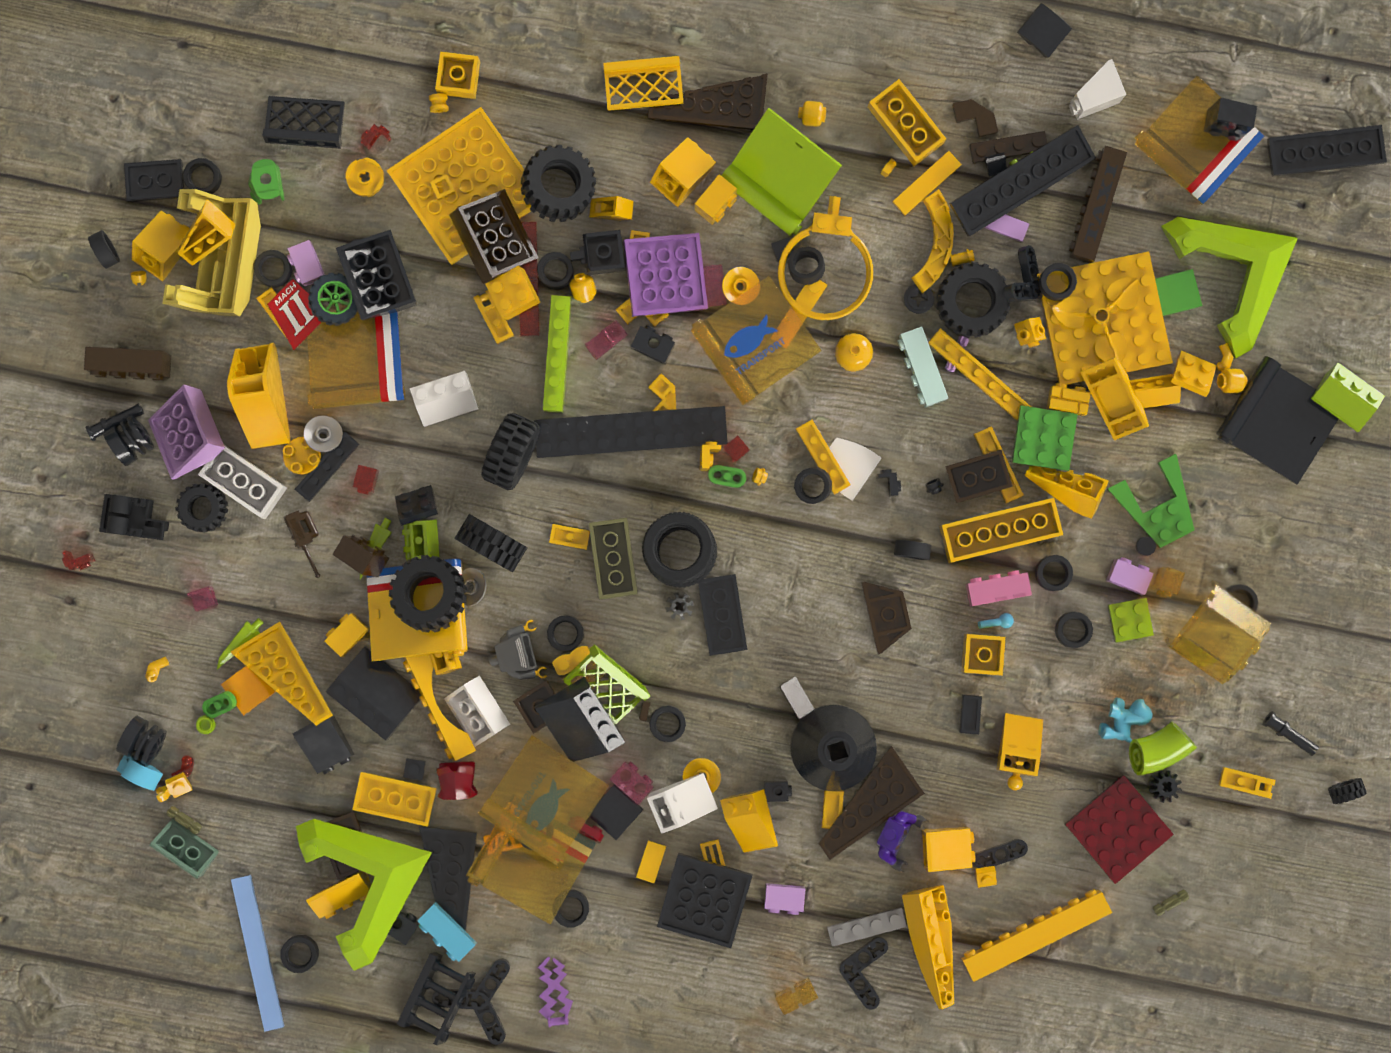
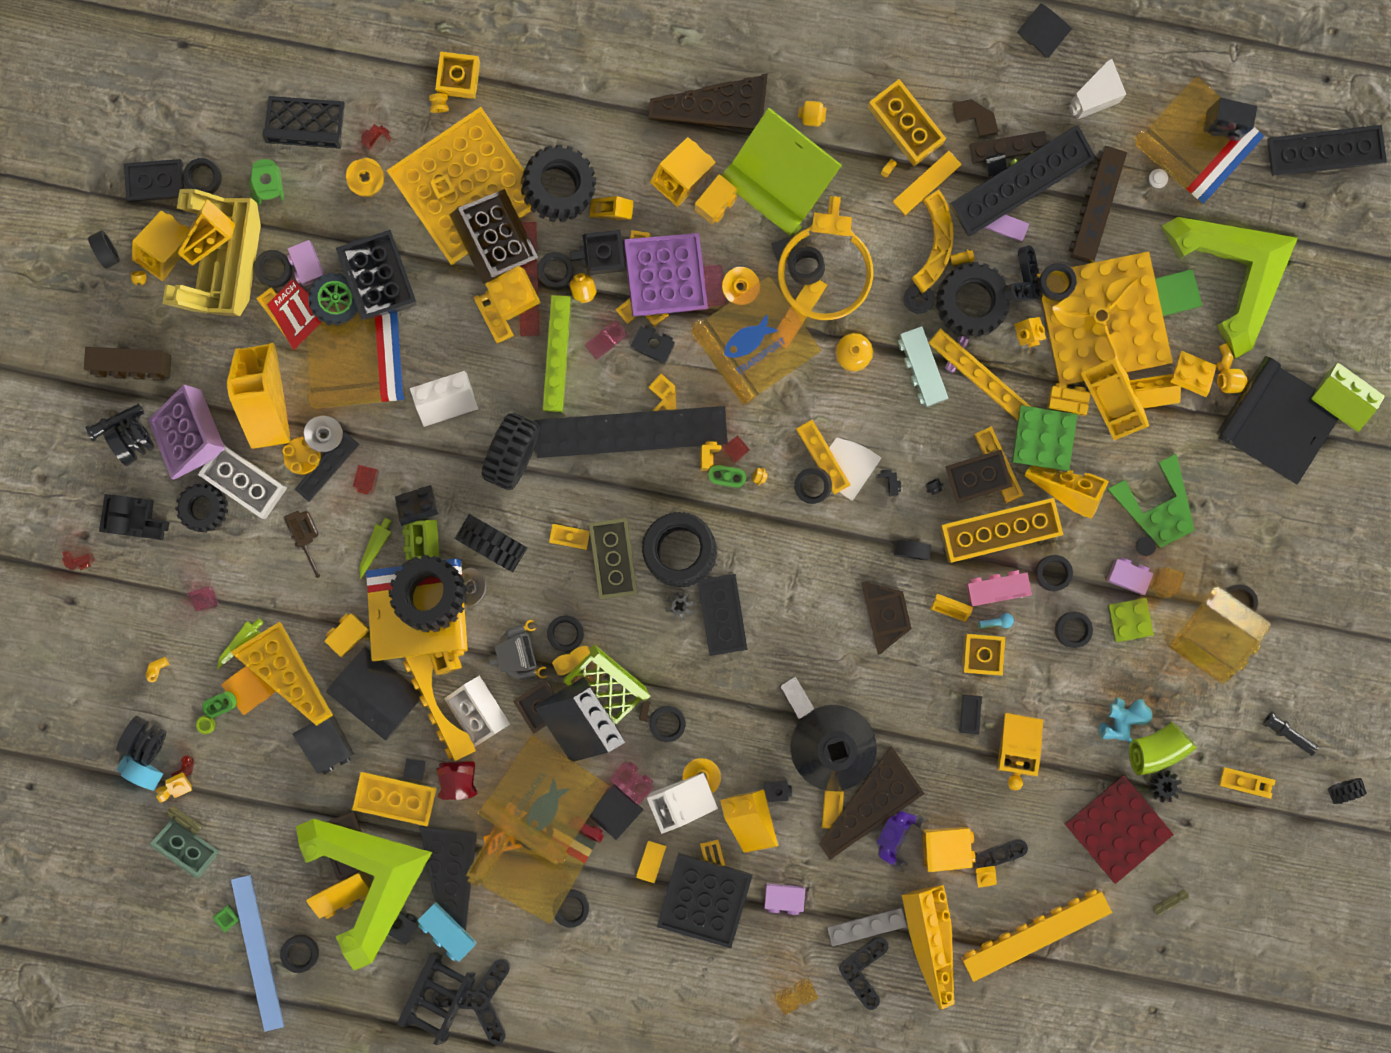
dark brown brick [332,534,390,577] -> none
medium lavender piece [538,957,573,1028] -> none
yellow fence [603,56,684,111] -> none
none -> bright green tile [213,905,240,933]
none -> yellow tile [930,594,973,622]
none -> white plate [1149,169,1168,188]

